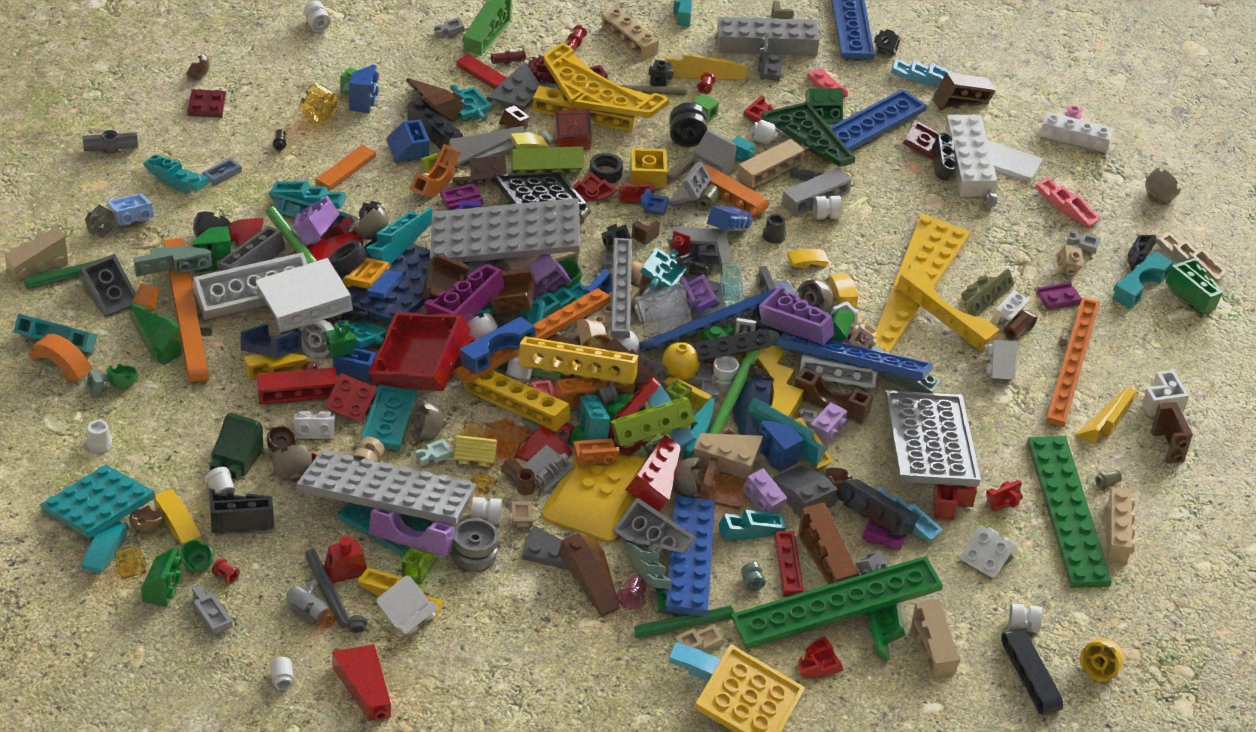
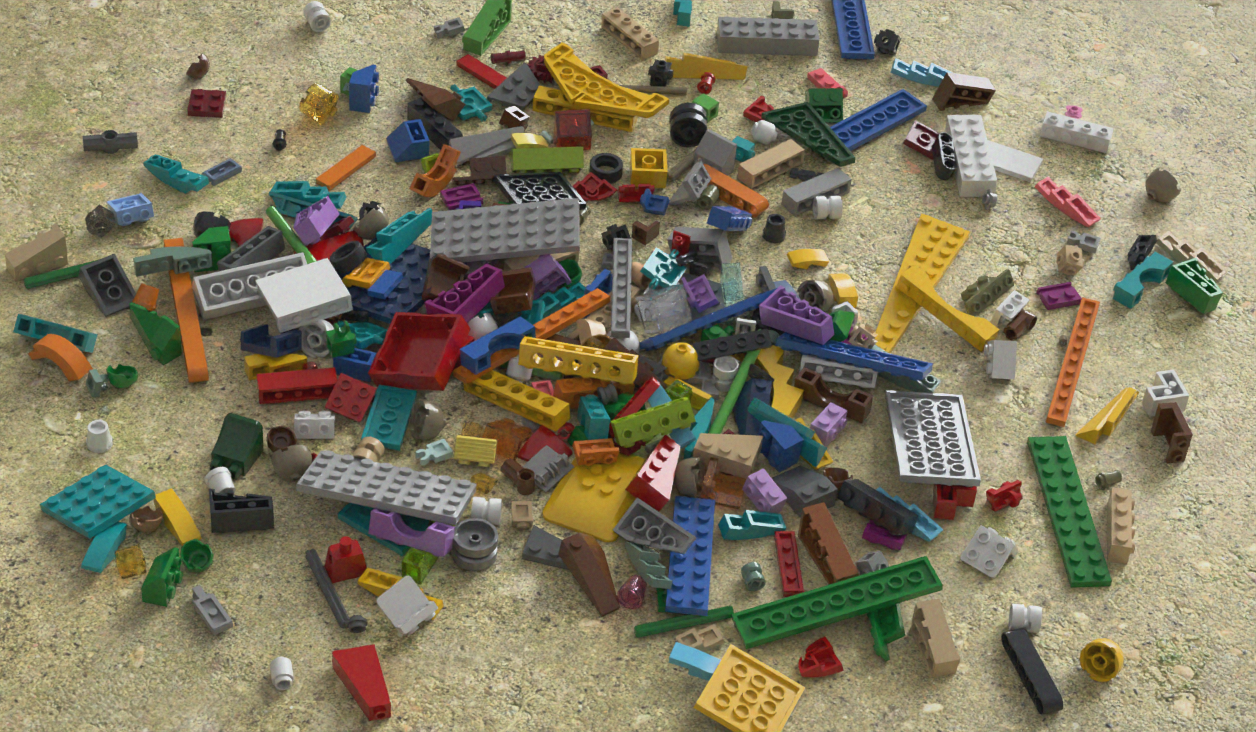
red bush [212,558,240,585] -> none
light grey piece [286,580,336,628] -> none
red pin [566,25,587,50] -> none
dark grey bracket [758,32,783,81] -> none
light grey tile [798,408,818,428] -> none

